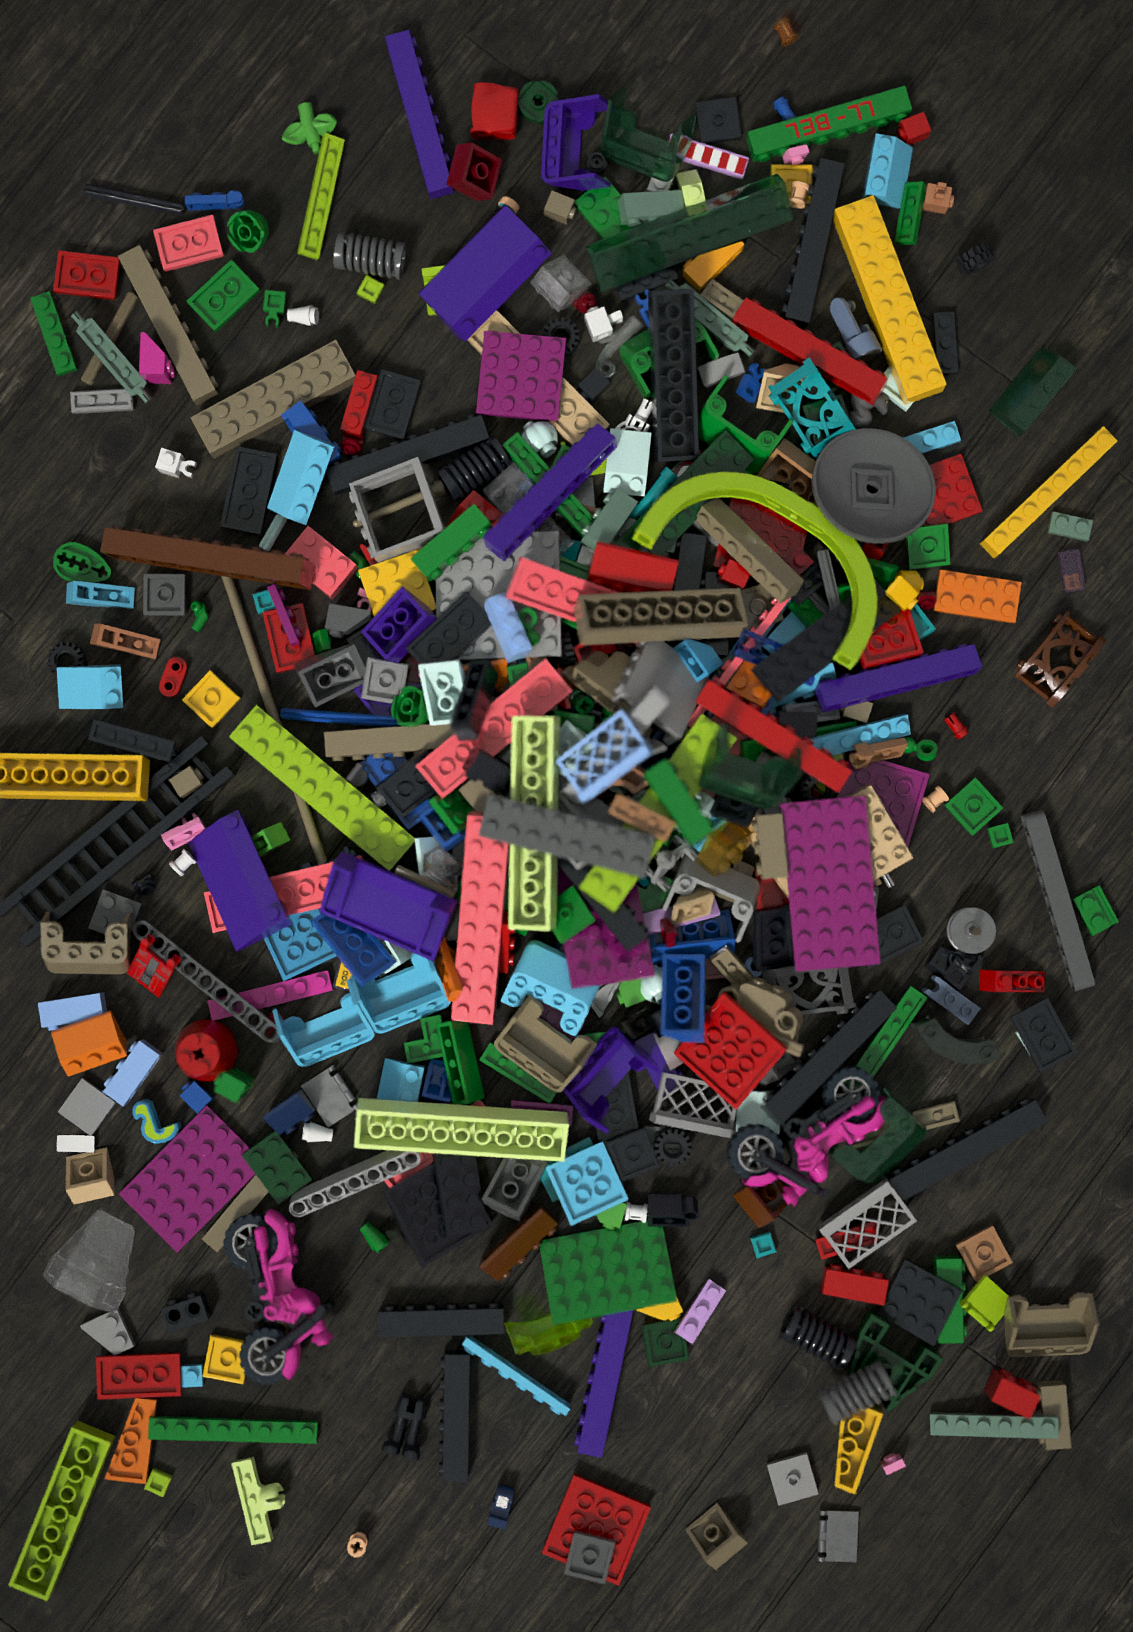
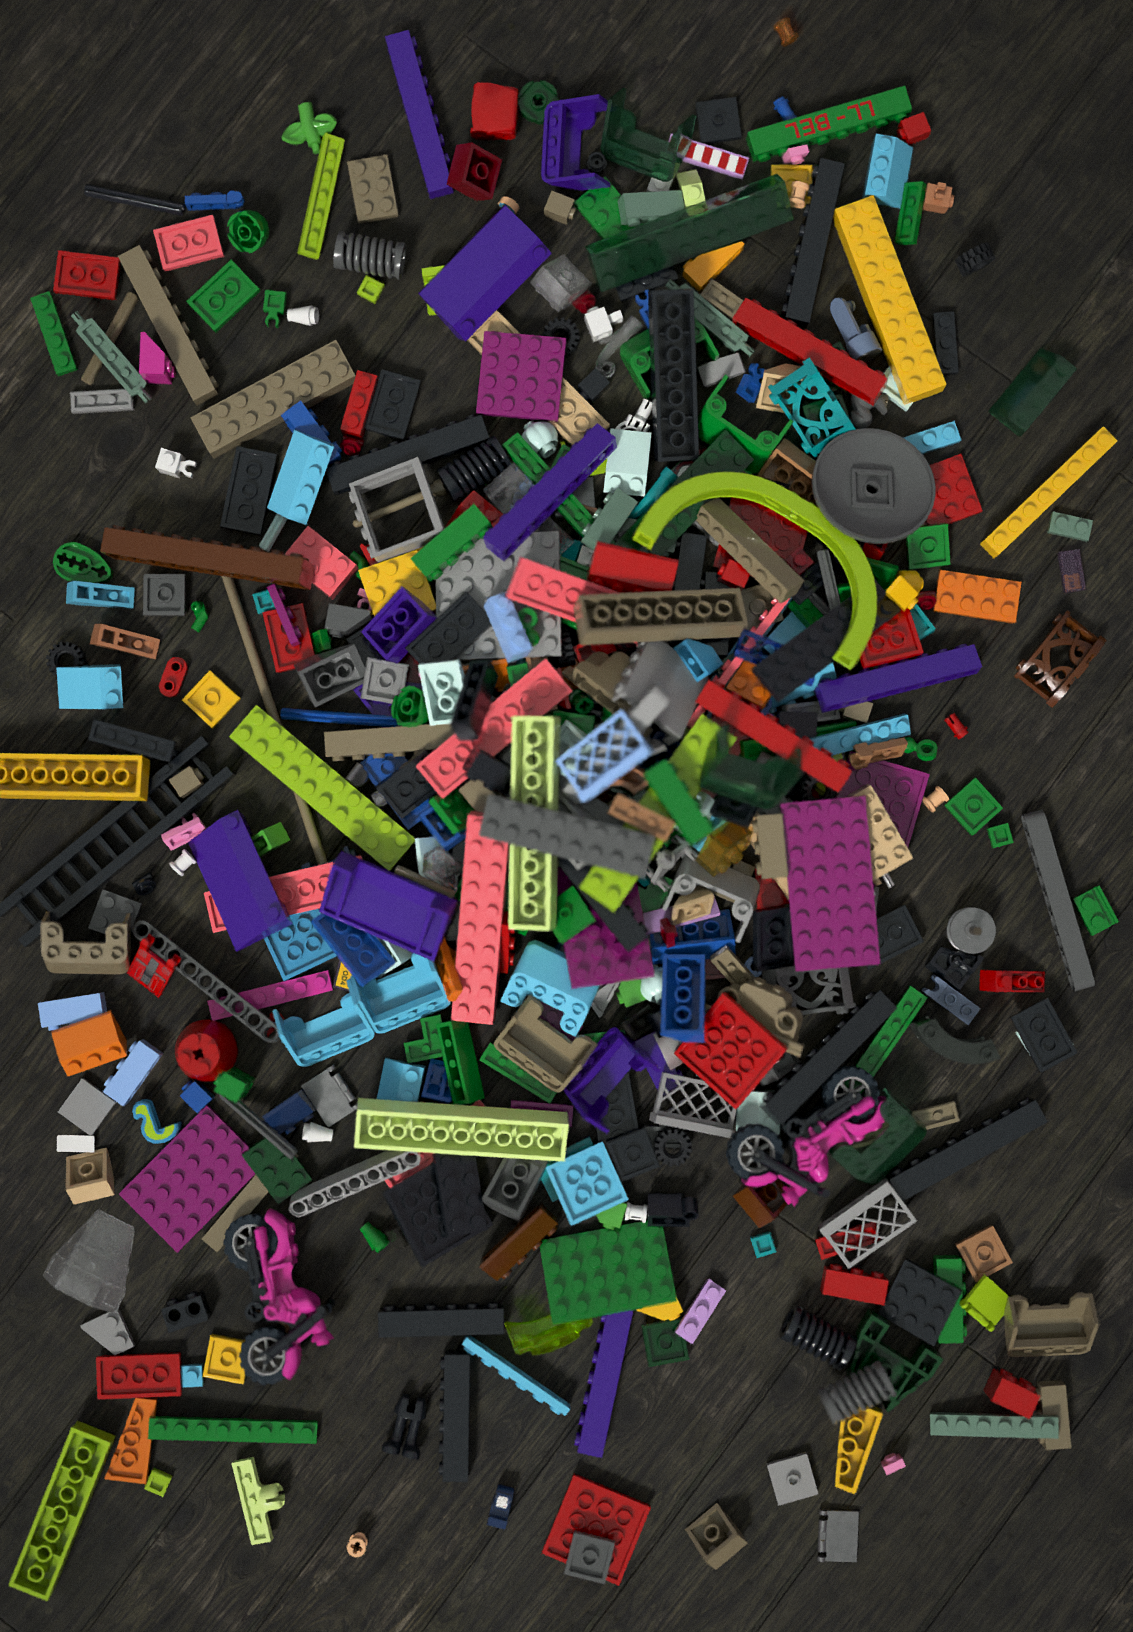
none -> dark grey axle [219,1094,298,1159]
none -> dark tan plate [347,155,399,224]

